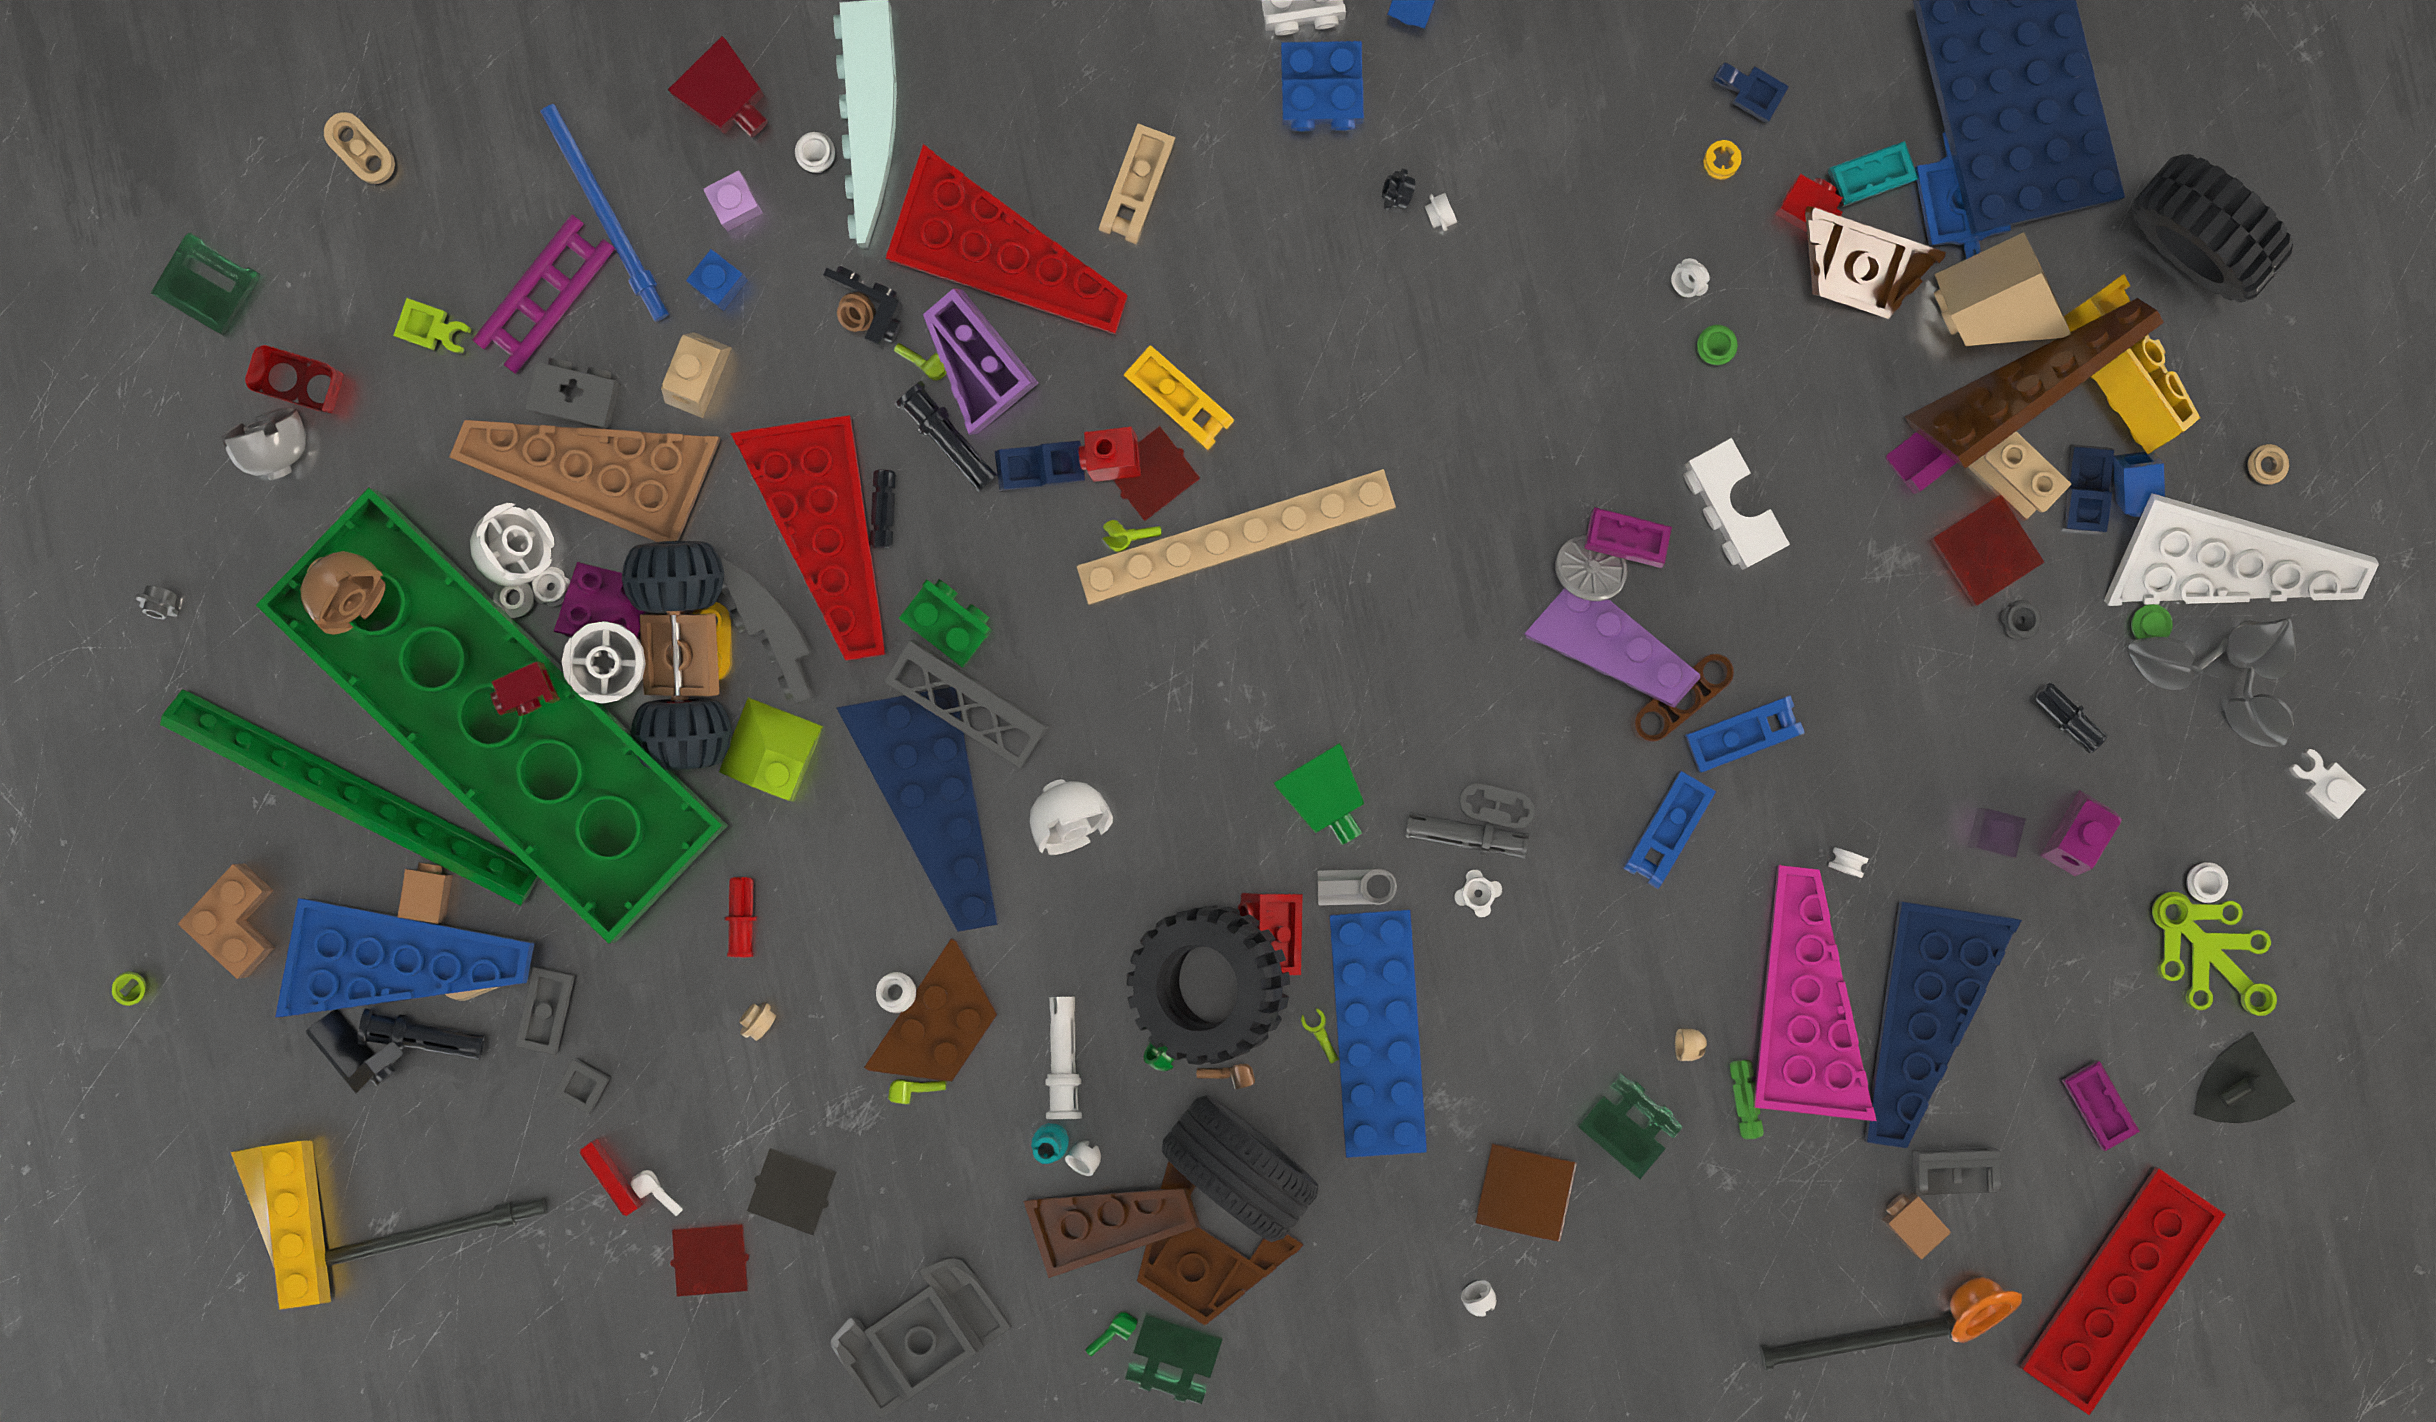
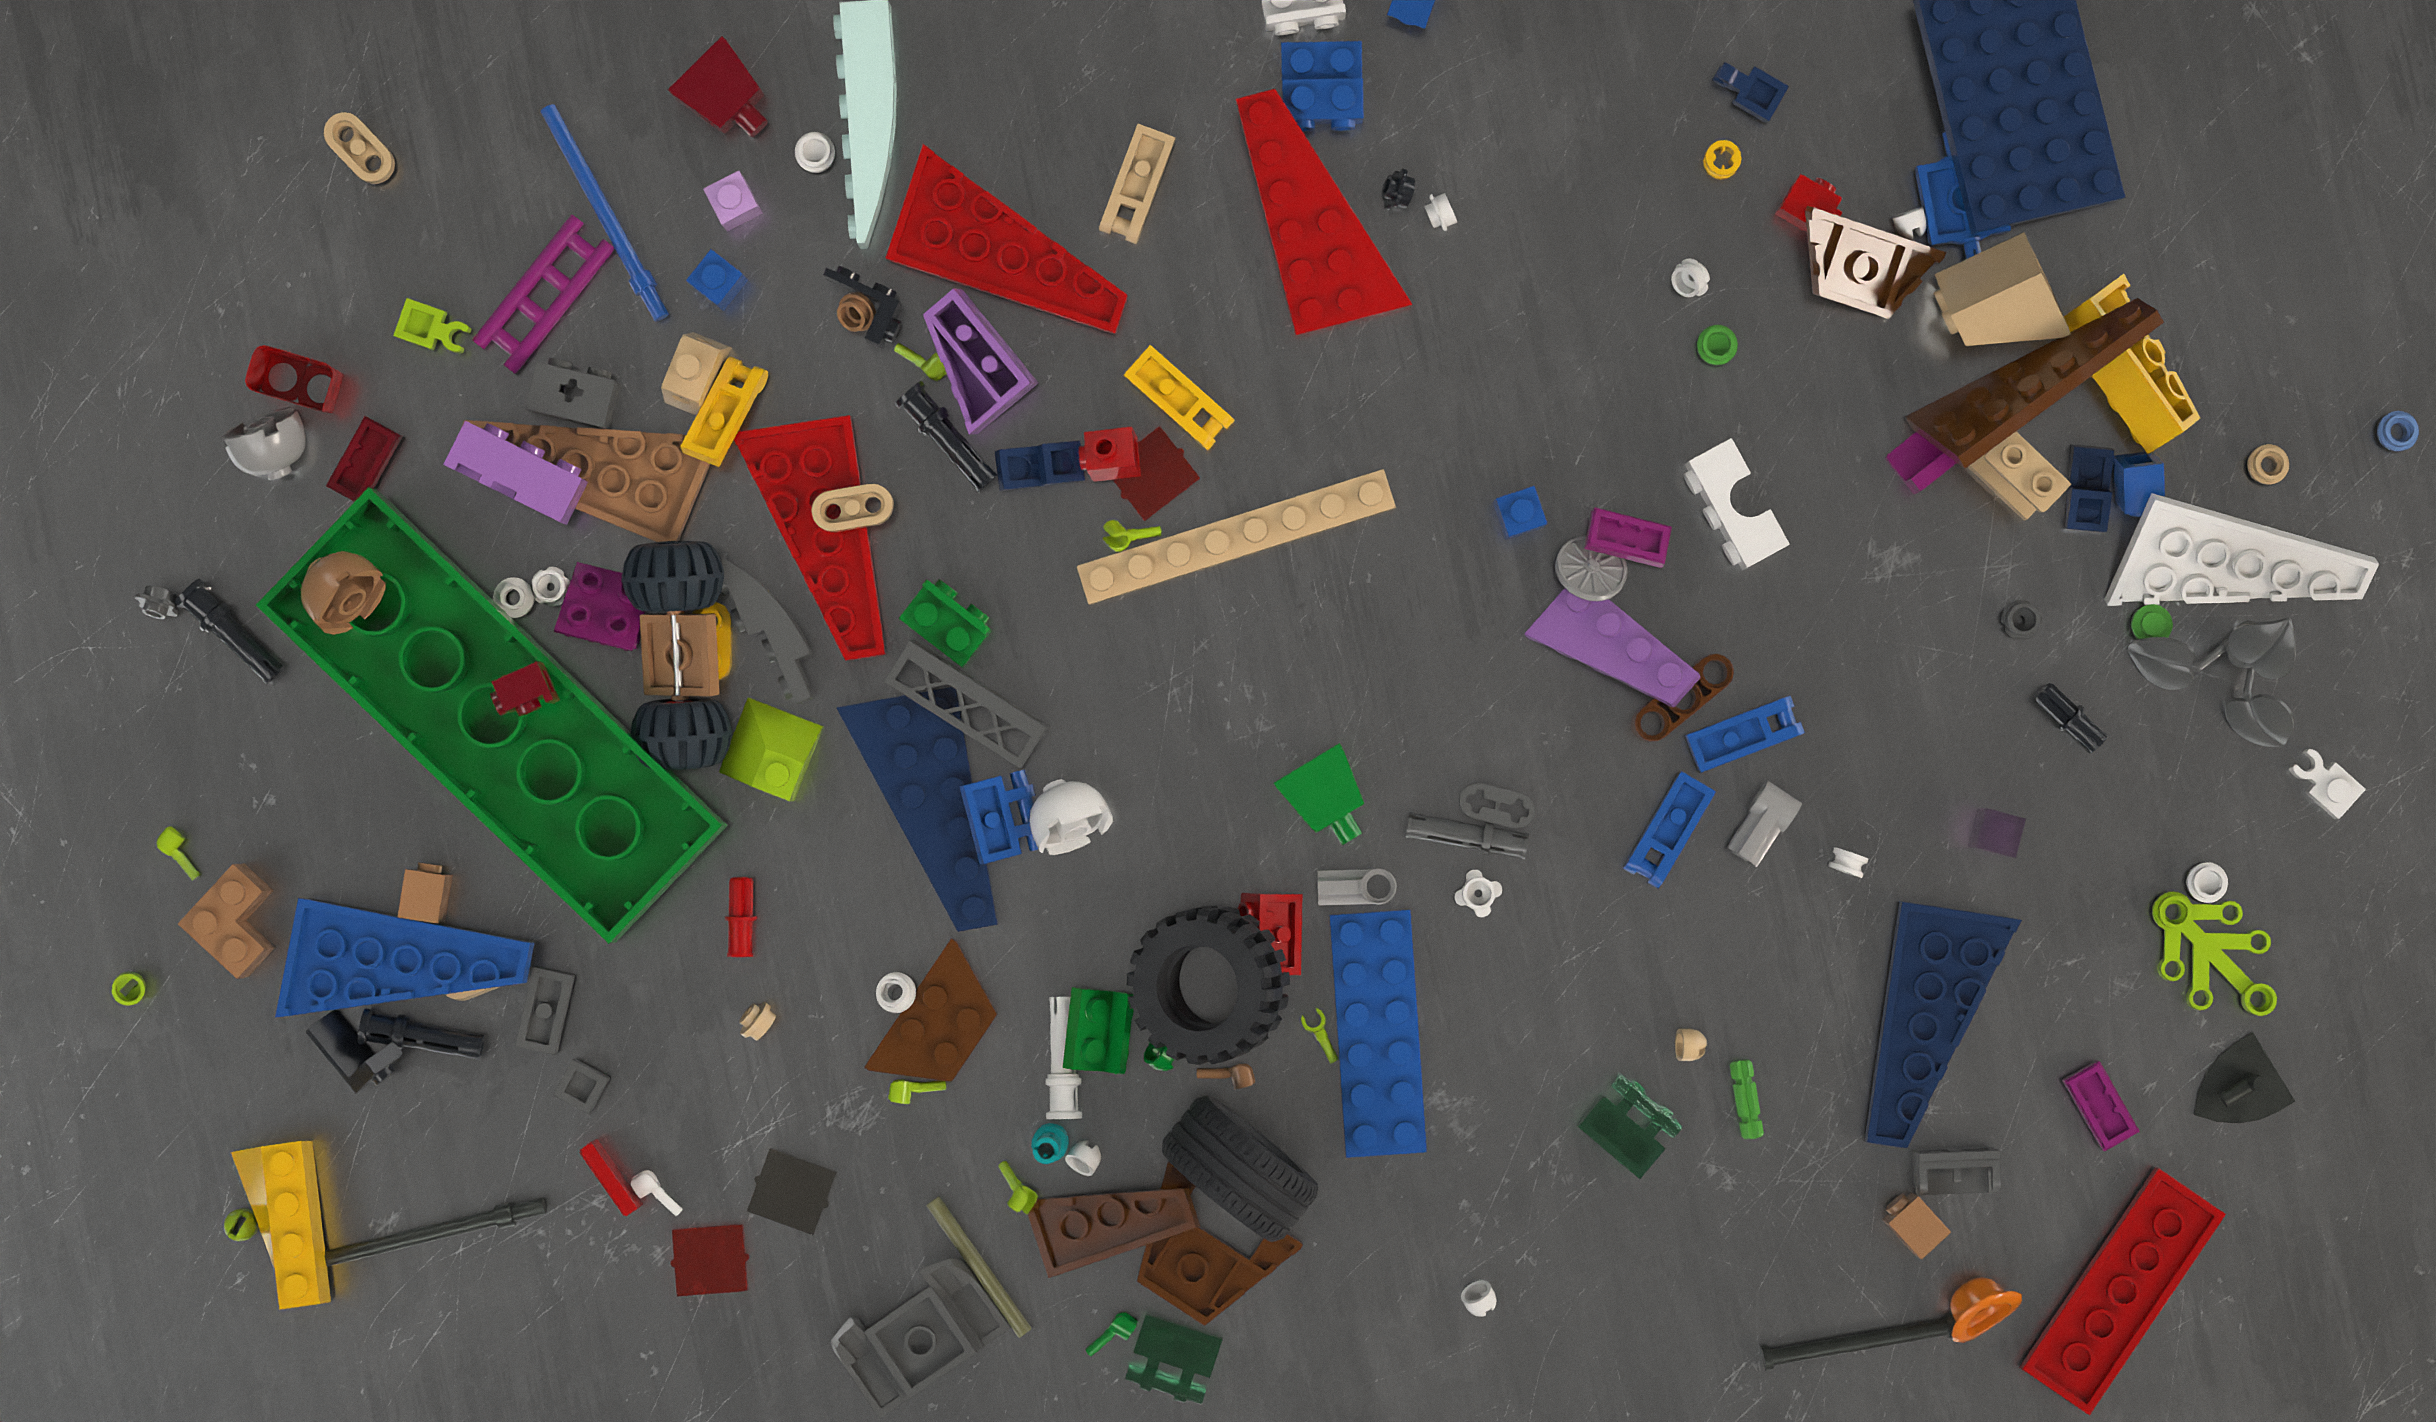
clear green plate [151,233,260,336] -> none
green plate [160,689,539,906] -> none
white cylinder [470,503,554,587] -> none
white cylinder [562,621,646,703] -> none
black axle [870,469,896,549] -> none
reddish brown slope [1475,1144,1577,1242] -> none
dark pink wing [1753,865,1877,1121] -> none
teal plate [1827,141,1919,208] -> none
clear red plate [1931,495,2044,607] -> none
magenta torso [2040,790,2122,877] -> none
black tyre [2132,154,2293,303] -> none
none -> lime hand [157,826,200,881]
none -> black pin [174,578,285,684]
none -> lime hinge [224,1208,259,1242]
none -> dark red plate [326,416,403,502]
none -> medium lavender wedge [443,421,588,525]
none -> yellow plate [681,357,768,467]
none -> tan plate [812,484,894,532]
none -> olive bar [926,1196,1032,1338]
none -> blue plate [959,769,1038,865]
none -> lime hand [998,1161,1038,1215]
none -> green bracket [1062,987,1134,1075]
none -> red wing [1235,89,1413,335]
none -> blue brick [1493,486,1547,540]
none -> light grey piece [1727,781,1802,867]
none -> white hinge [1892,207,1927,240]
none -> medium blue plate [2377,411,2419,452]

